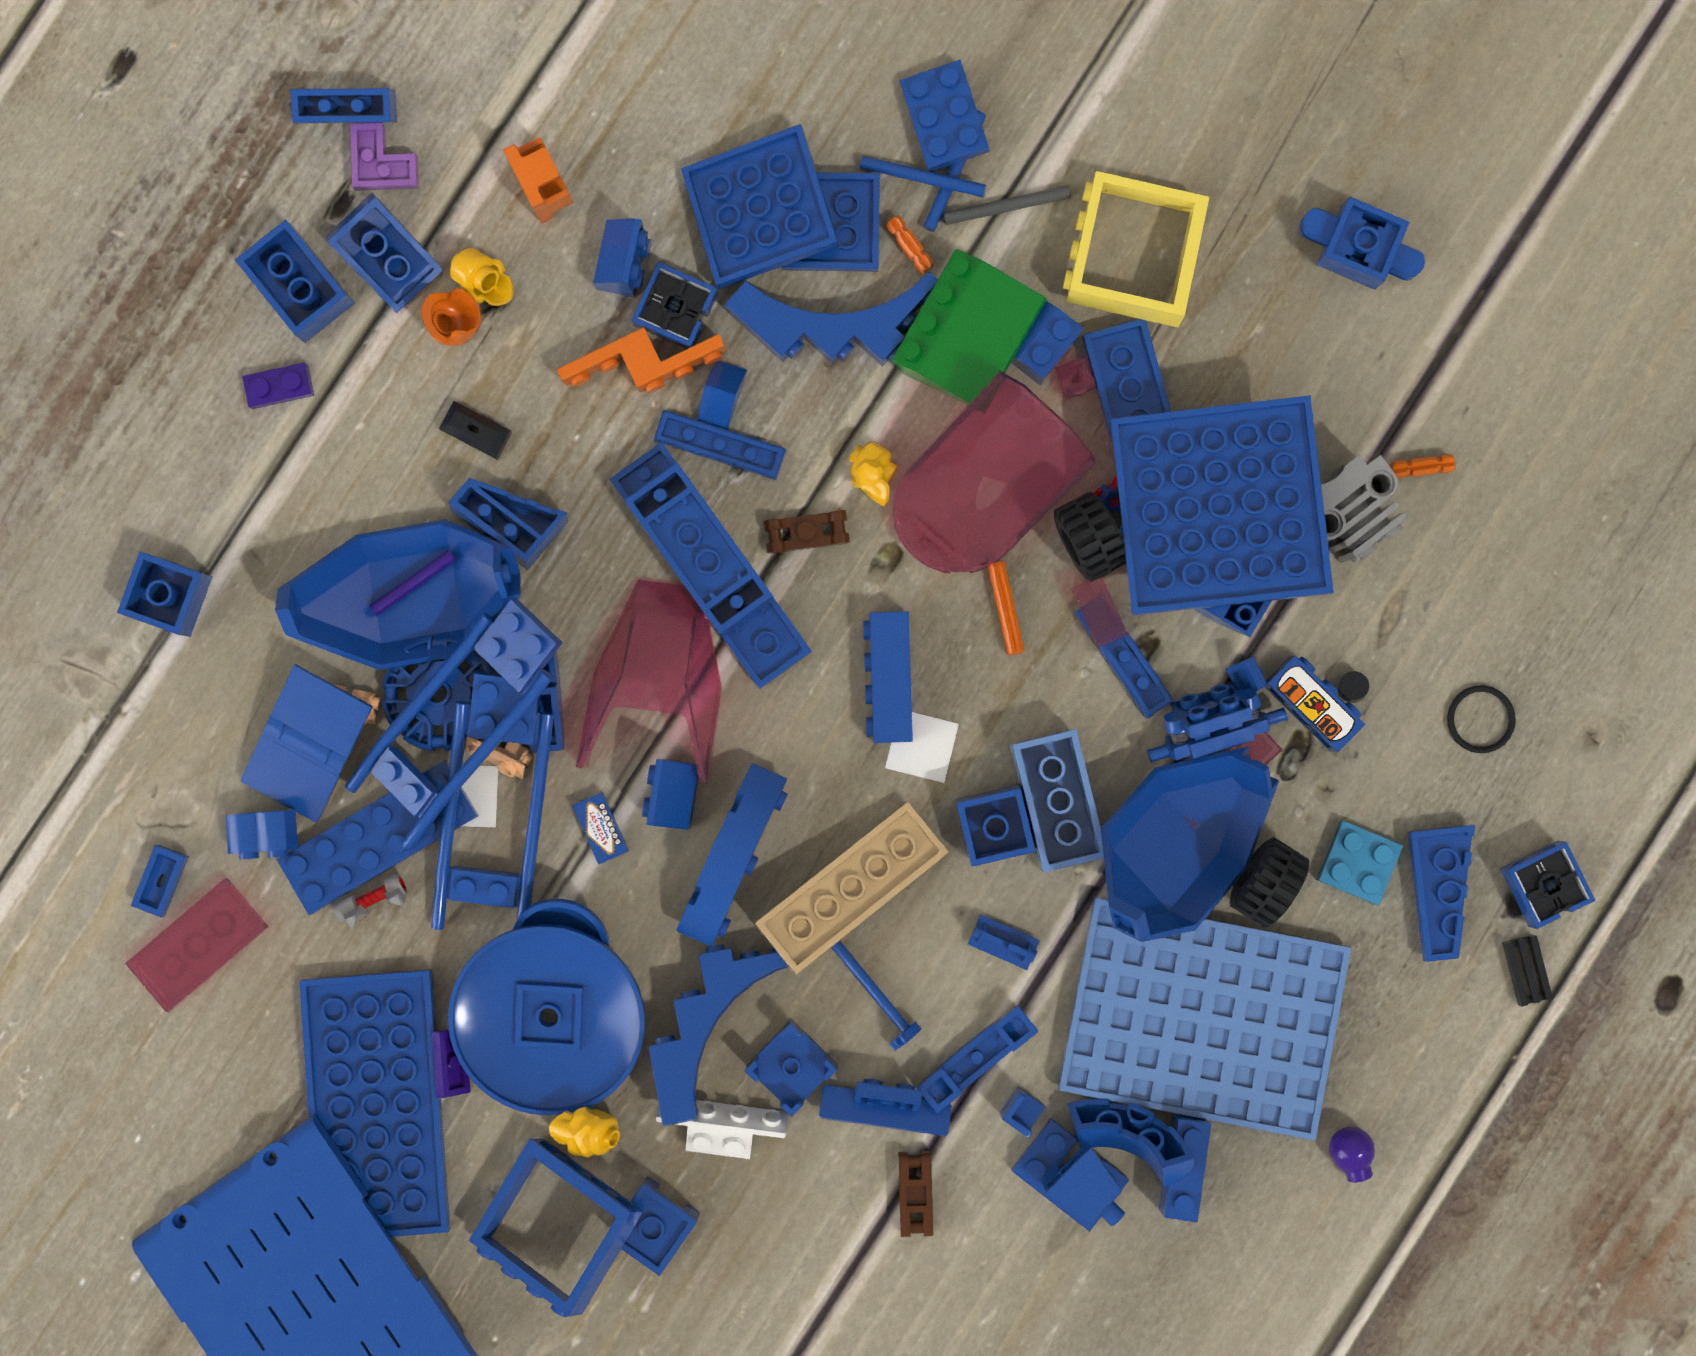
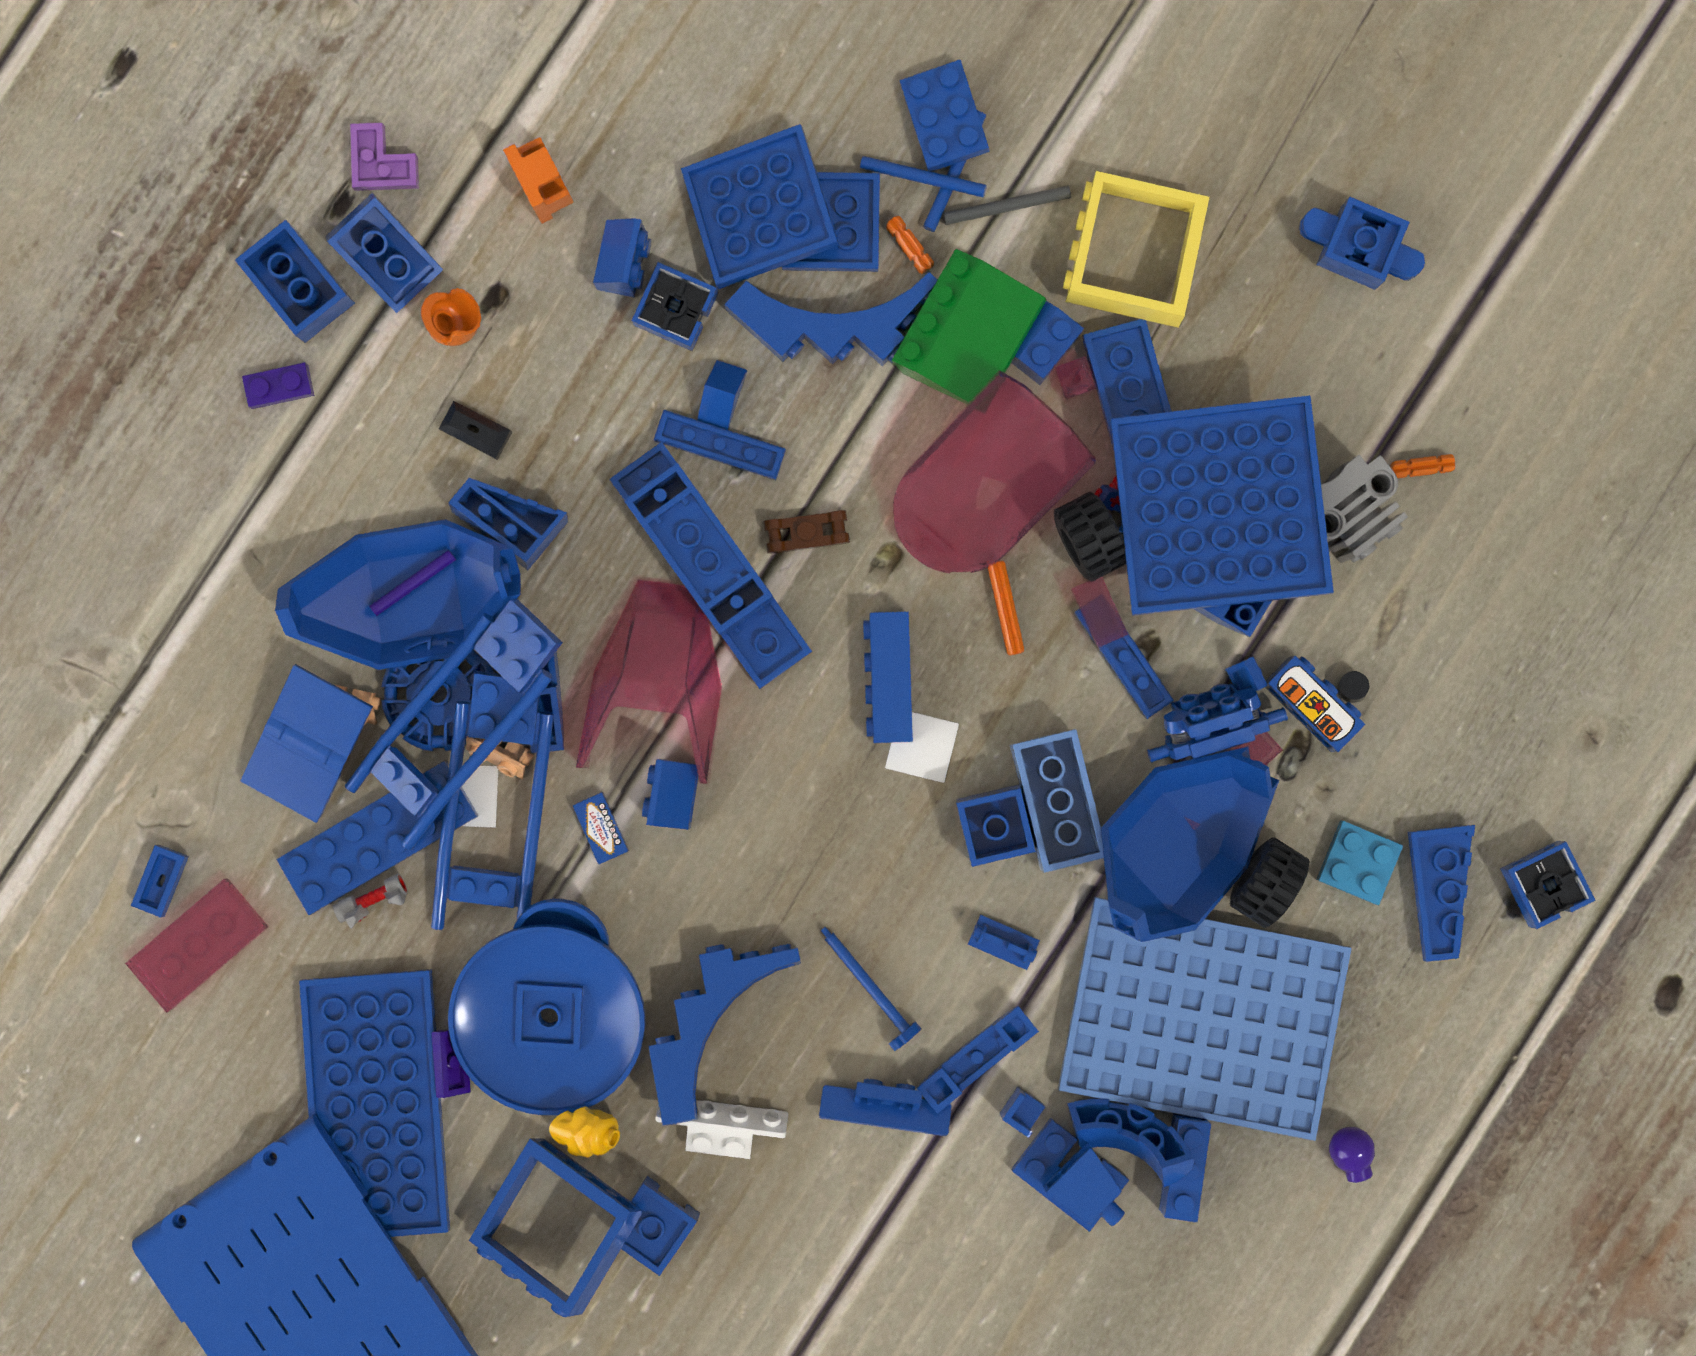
blue brick [117,551,213,637] -> none
blue brick [226,810,298,860] -> none
blue brick [290,88,397,124] -> none
yellow head [450,247,514,306] -> none
orange bracket [556,327,727,394] -> none
blue brick [677,763,788,946] -> none
blue panel [745,1019,838,1117] -> none
tan plate [755,802,949,976] -> none
yellow head [848,441,898,507] -> none
reddish brown plate [898,1151,933,1237] -> none
black tyre [1447,685,1516,753] -> none
black tile [1502,935,1553,1007] -> none

